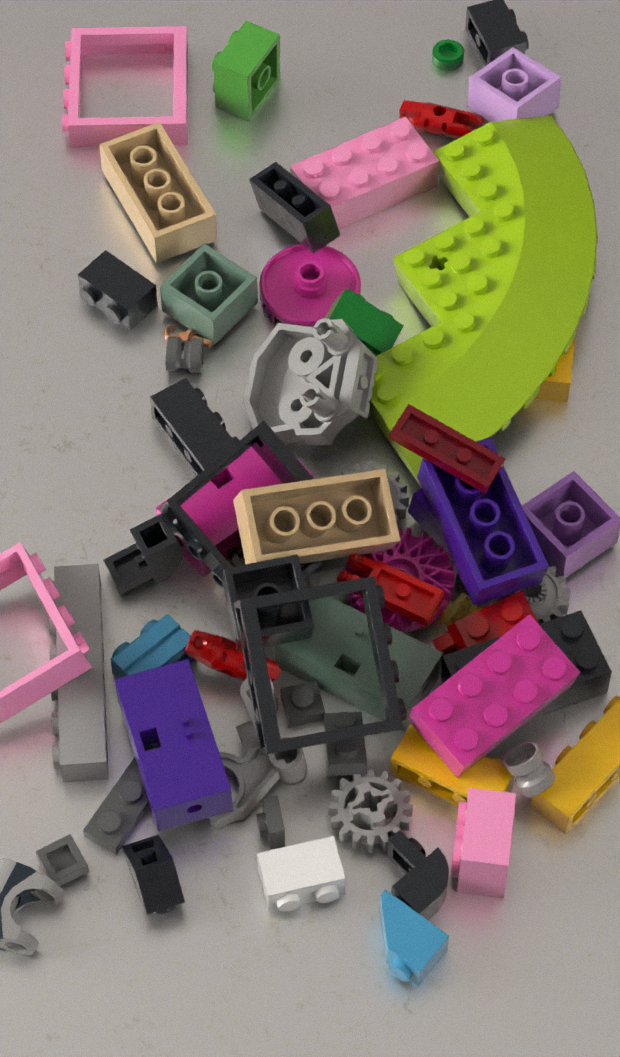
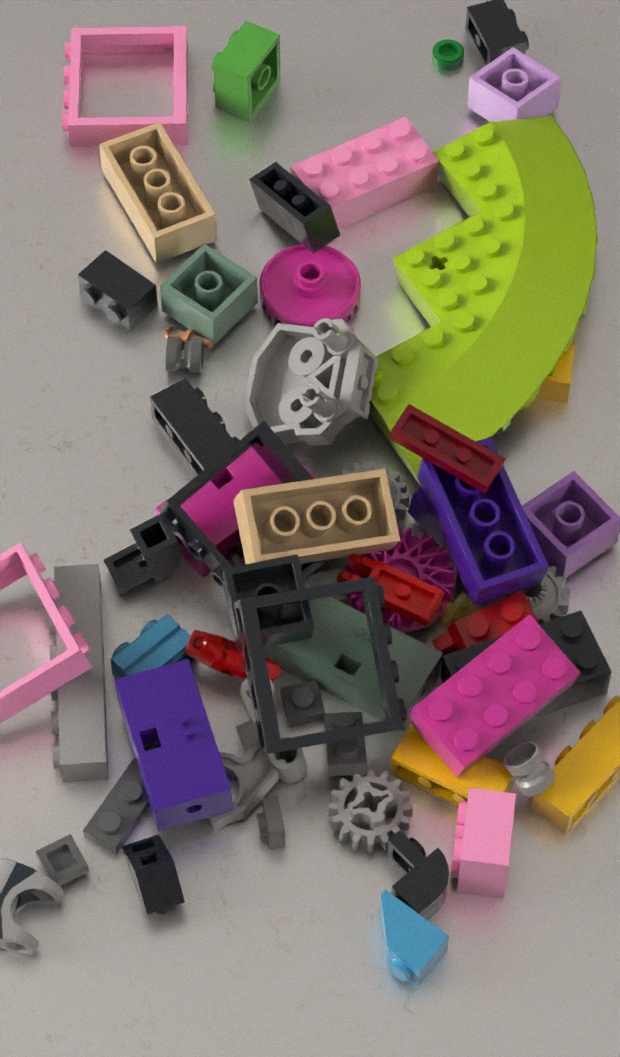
white brick [257,836,346,912] -> none
green brick [325,288,404,356] -> none
red hinge [399,100,485,139] -> none

